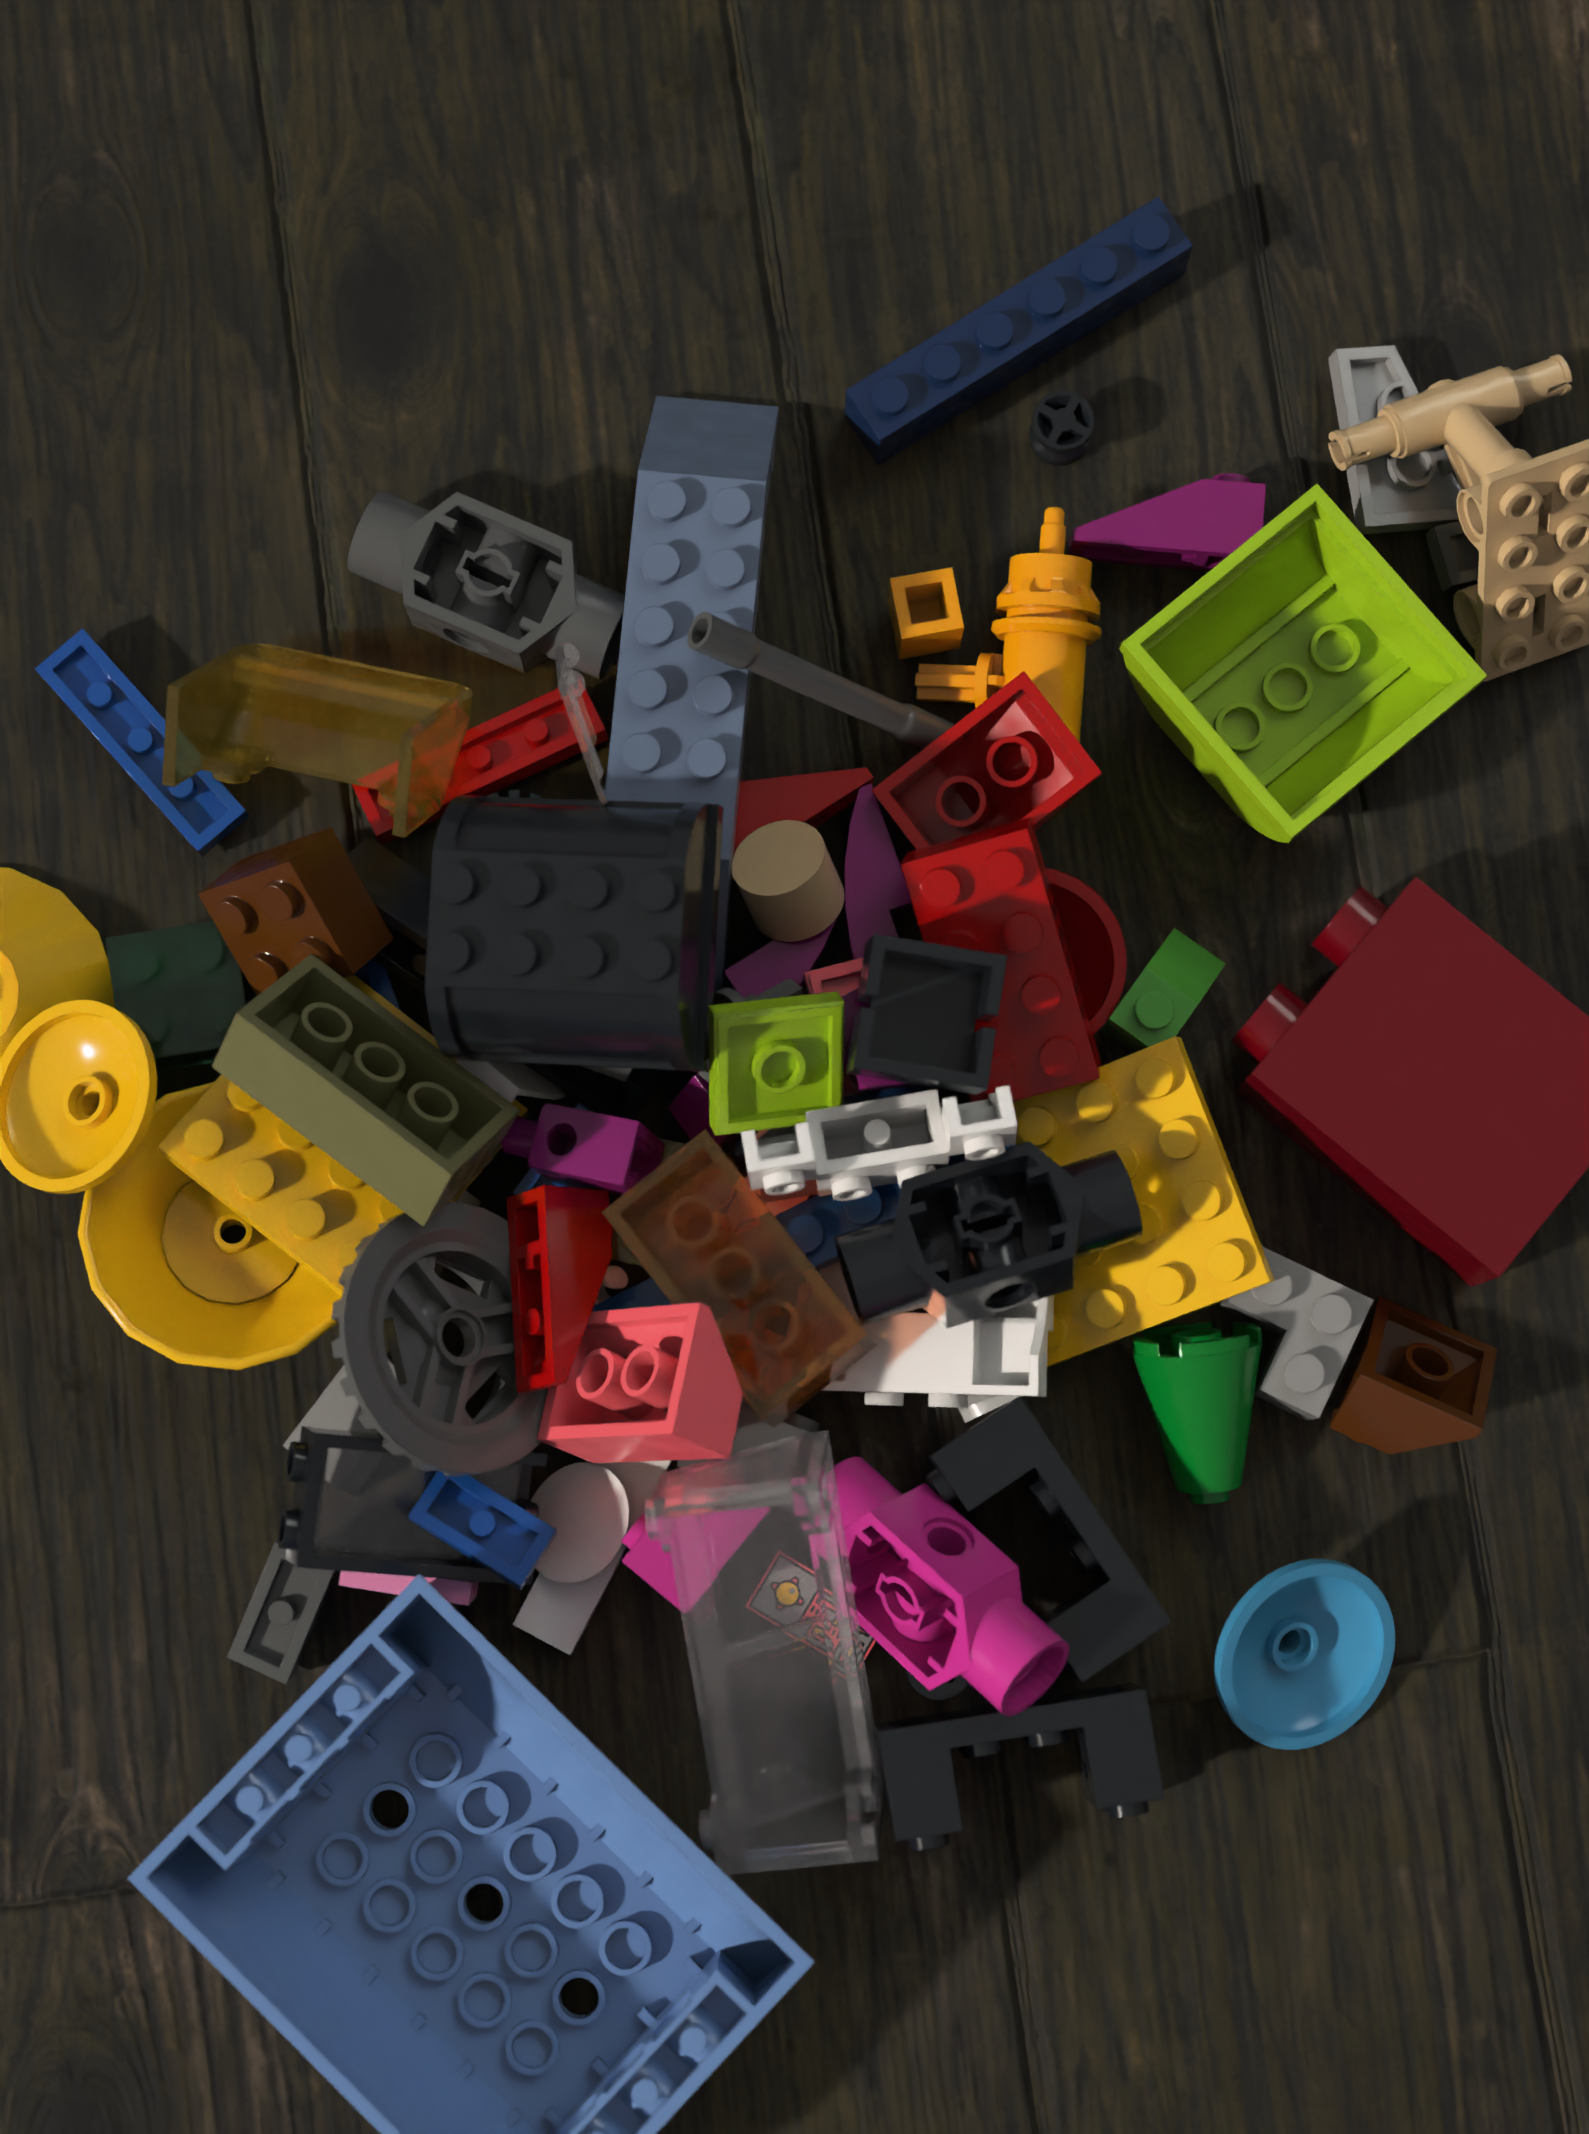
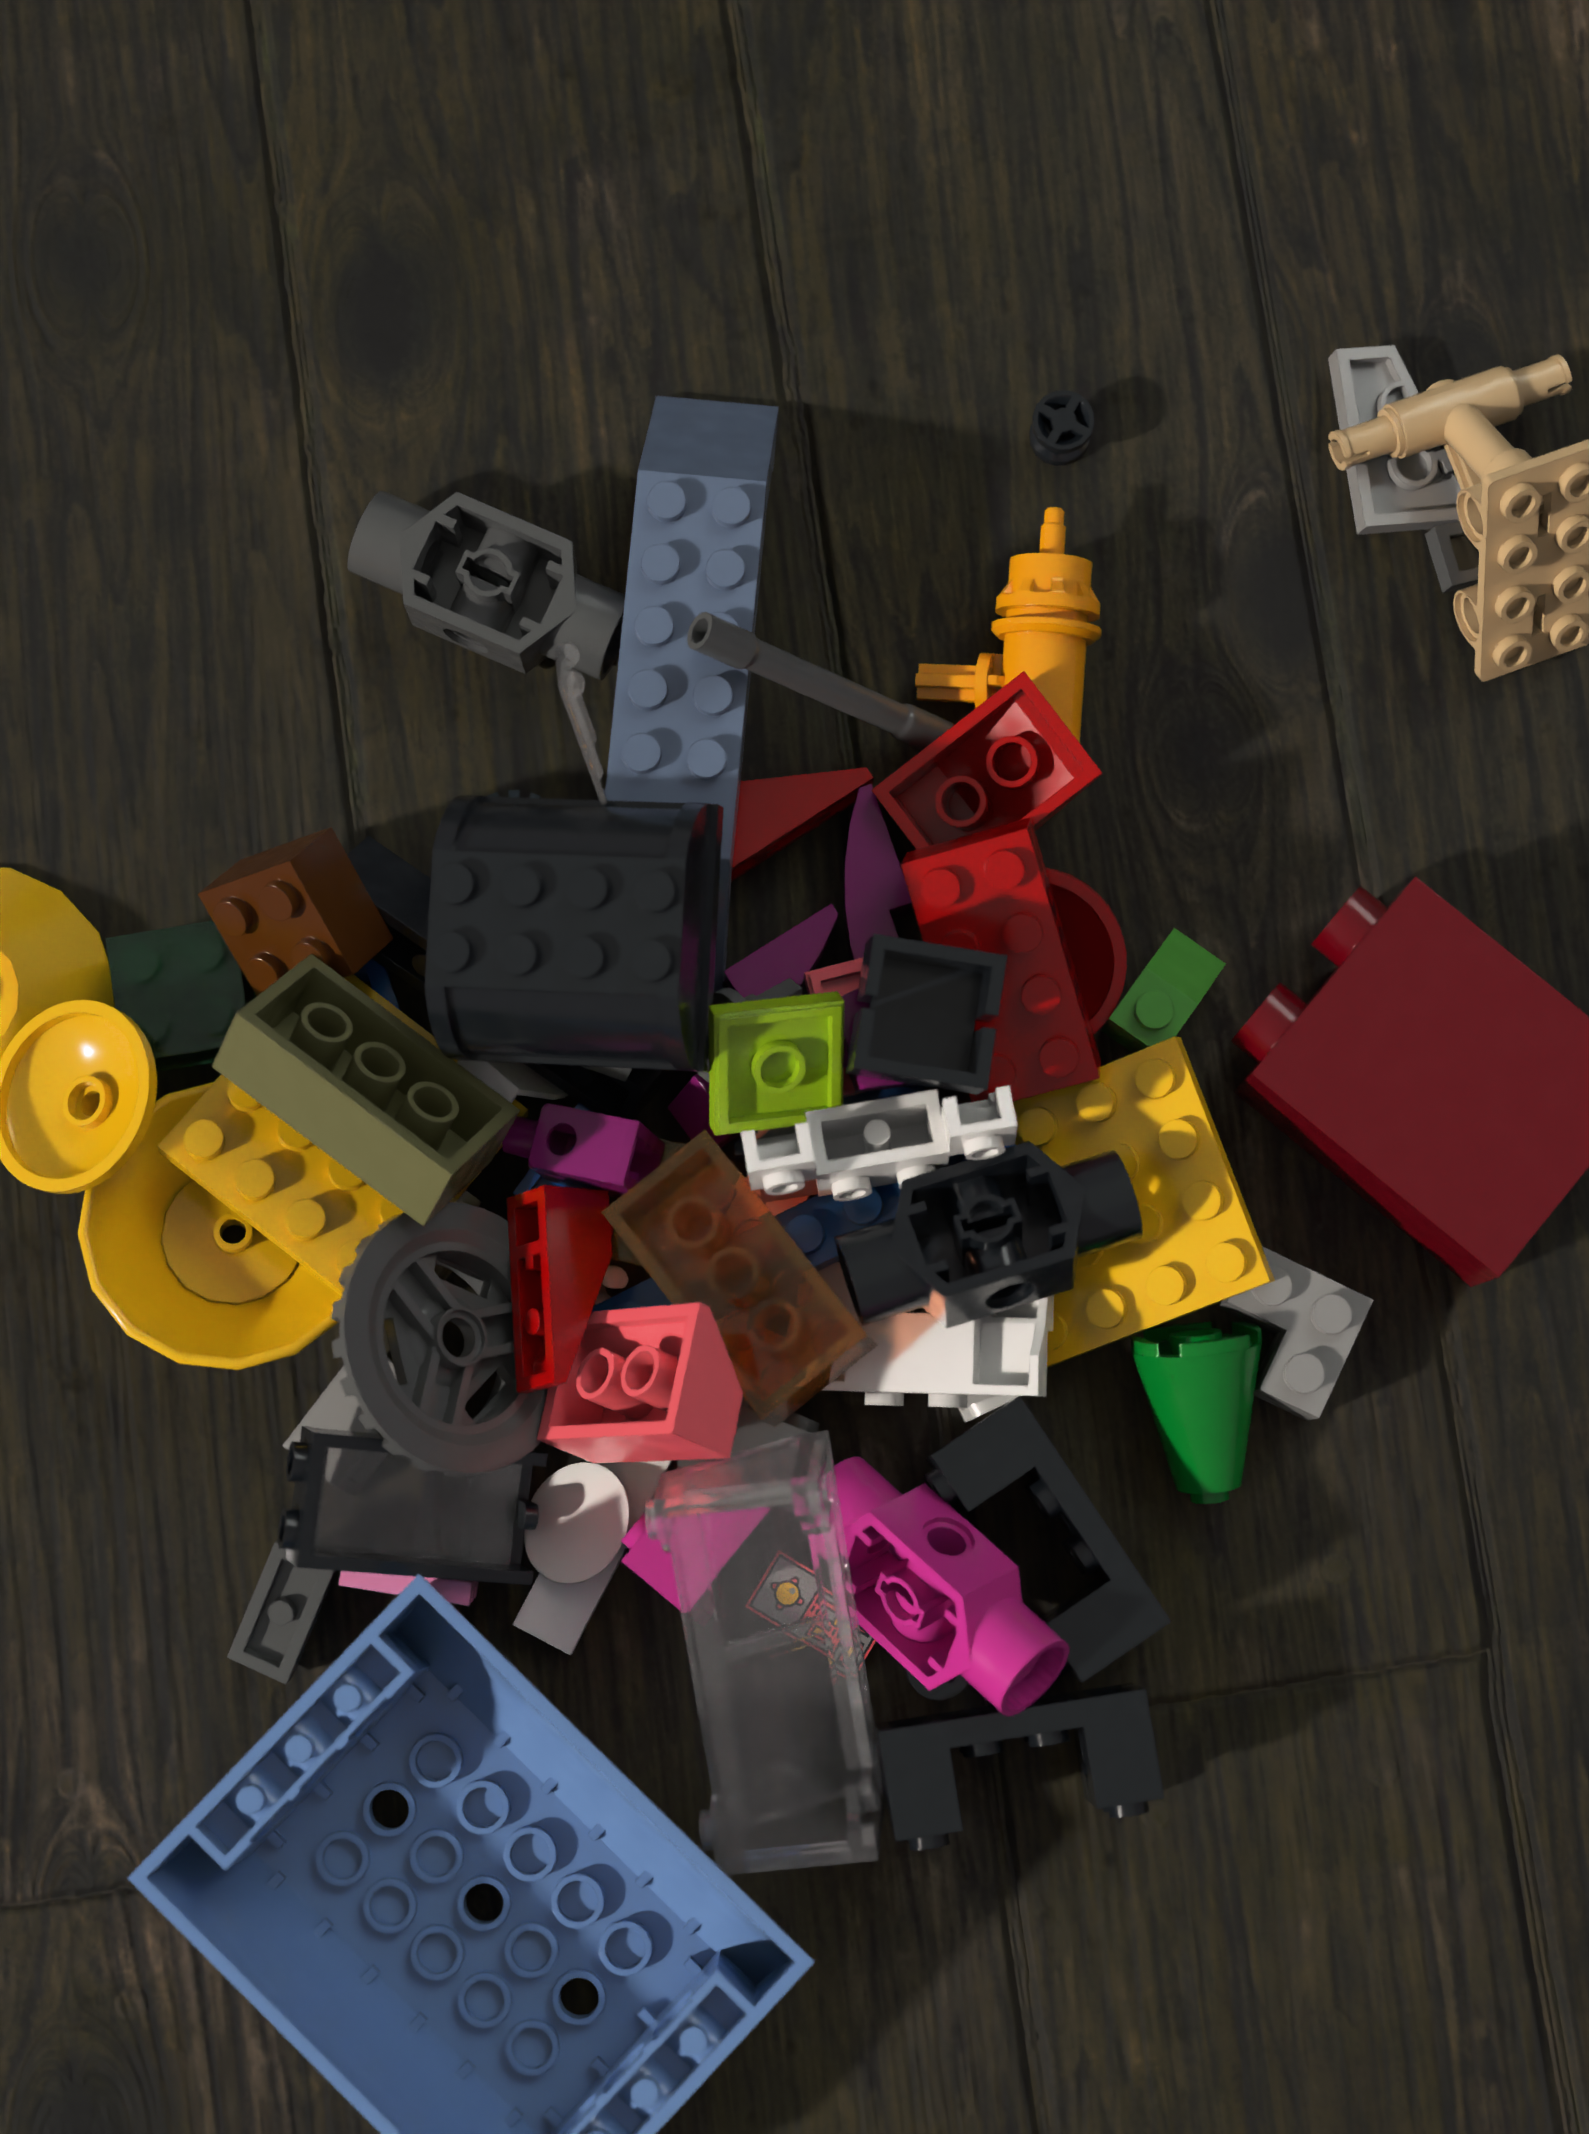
blue plate [35,628,250,857] -> none
clear yellow windscreen [162,643,473,838] -> none
red plate [352,678,609,845] -> none
blue plate [408,1471,557,1590] -> none
tan piece [731,820,845,942] -> none
dark blue brick [845,196,1193,465] -> none
light orange brick [887,567,964,660] -> none
magenta slope [1068,473,1266,571] -> none
lime container [1119,484,1488,843] -> none
dark azure dish [1214,1559,1395,1750] -> none
reddish brown slope [1329,1296,1497,1455] -> none

